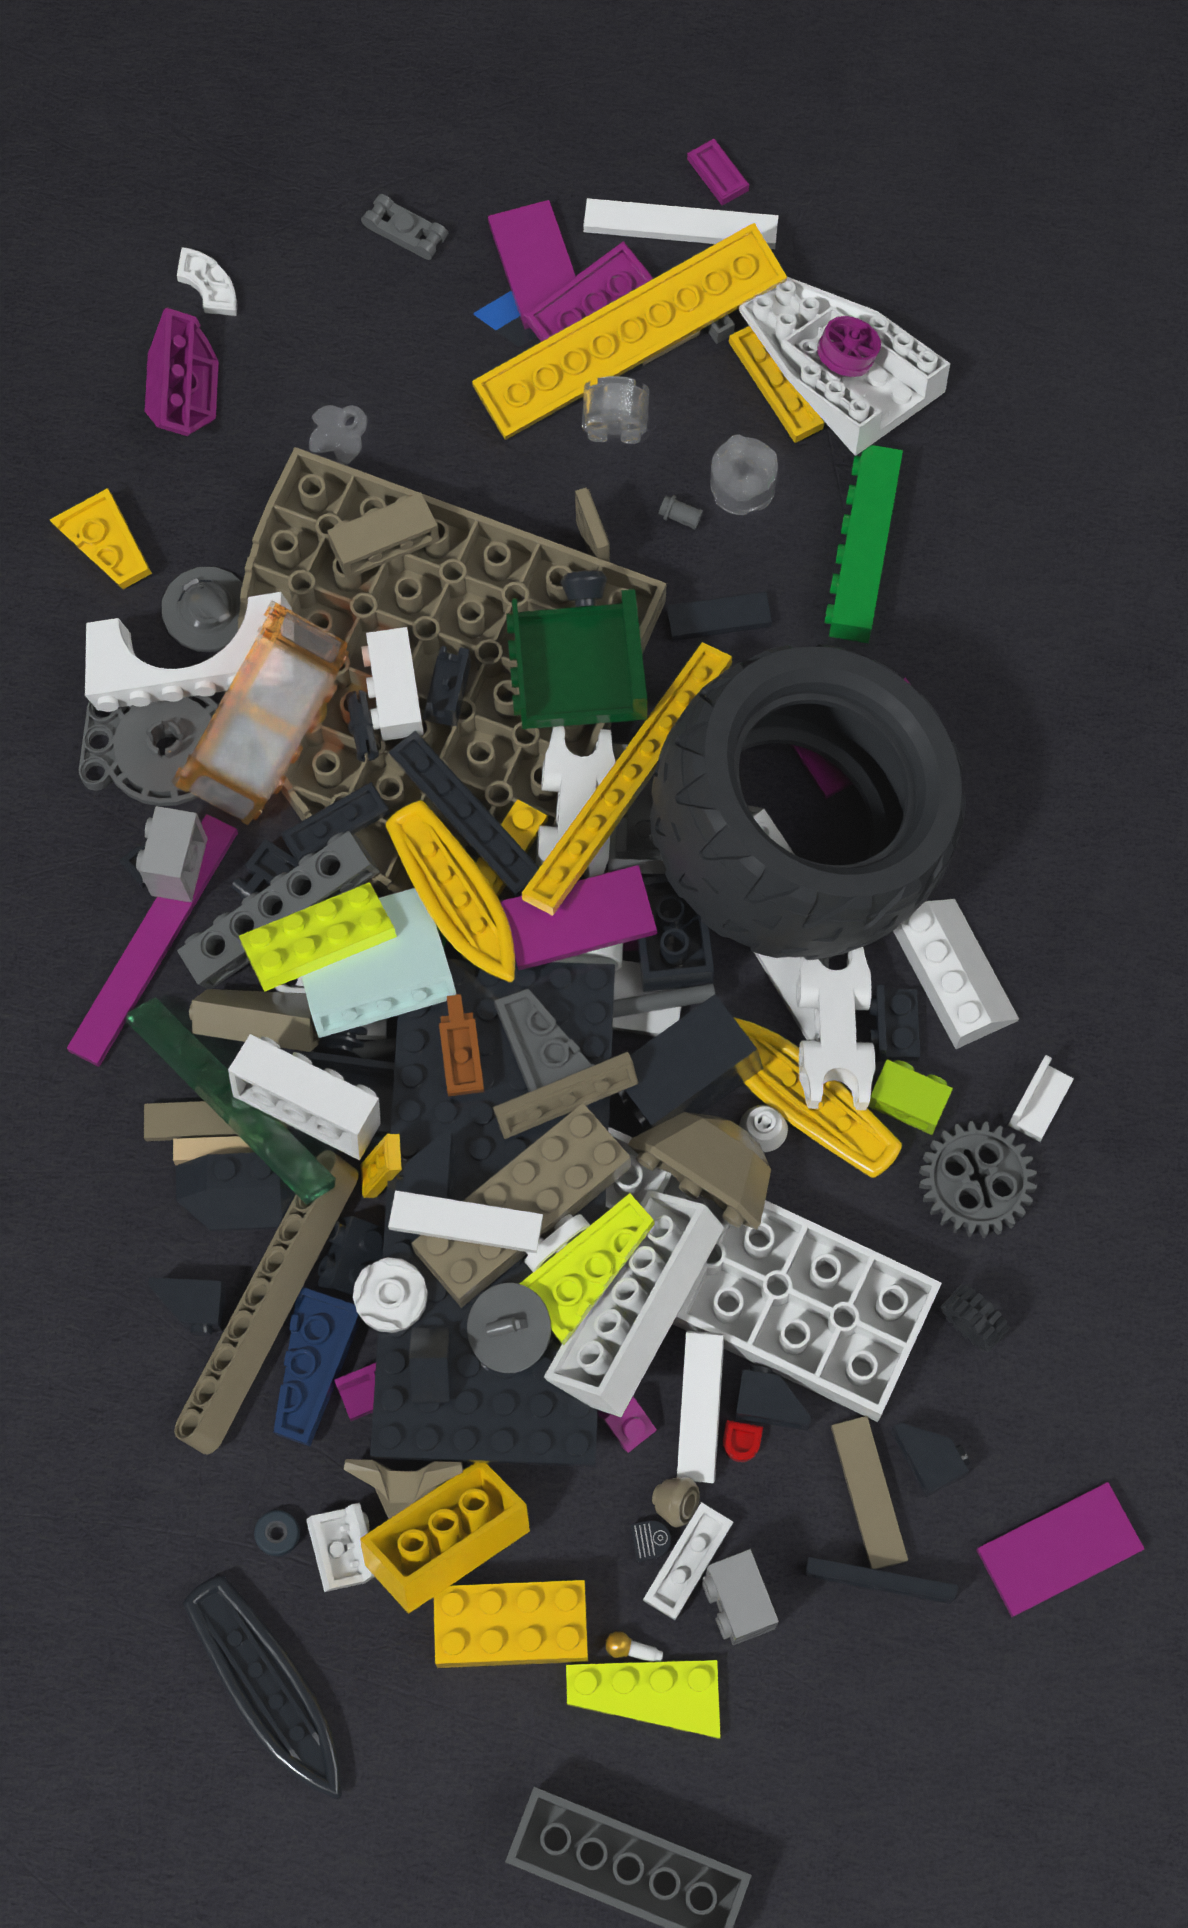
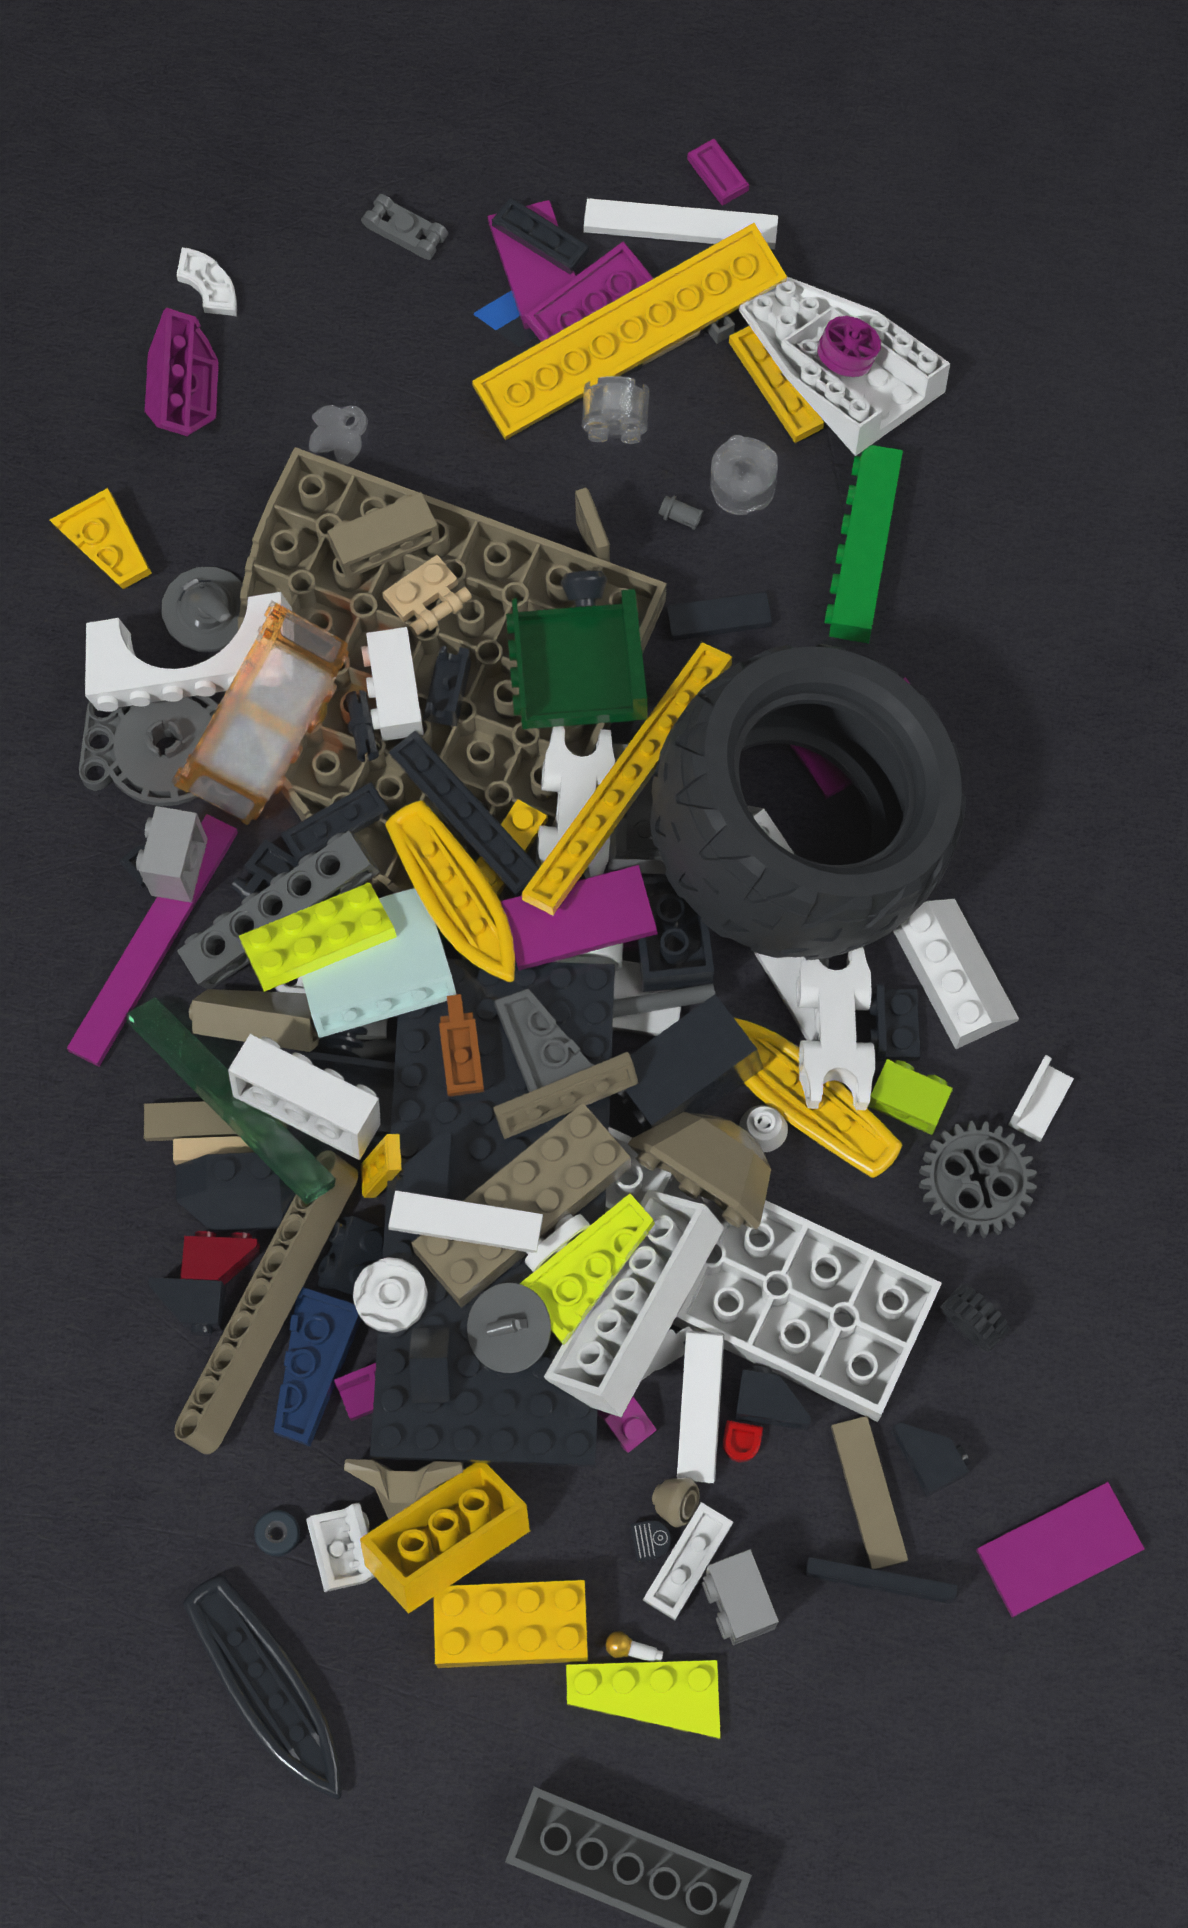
none -> dark red slope [181,1231,261,1285]
none -> tan plate [382,555,472,636]
none -> black tile [492,198,589,275]
none -> white sticker [641,1327,693,1381]

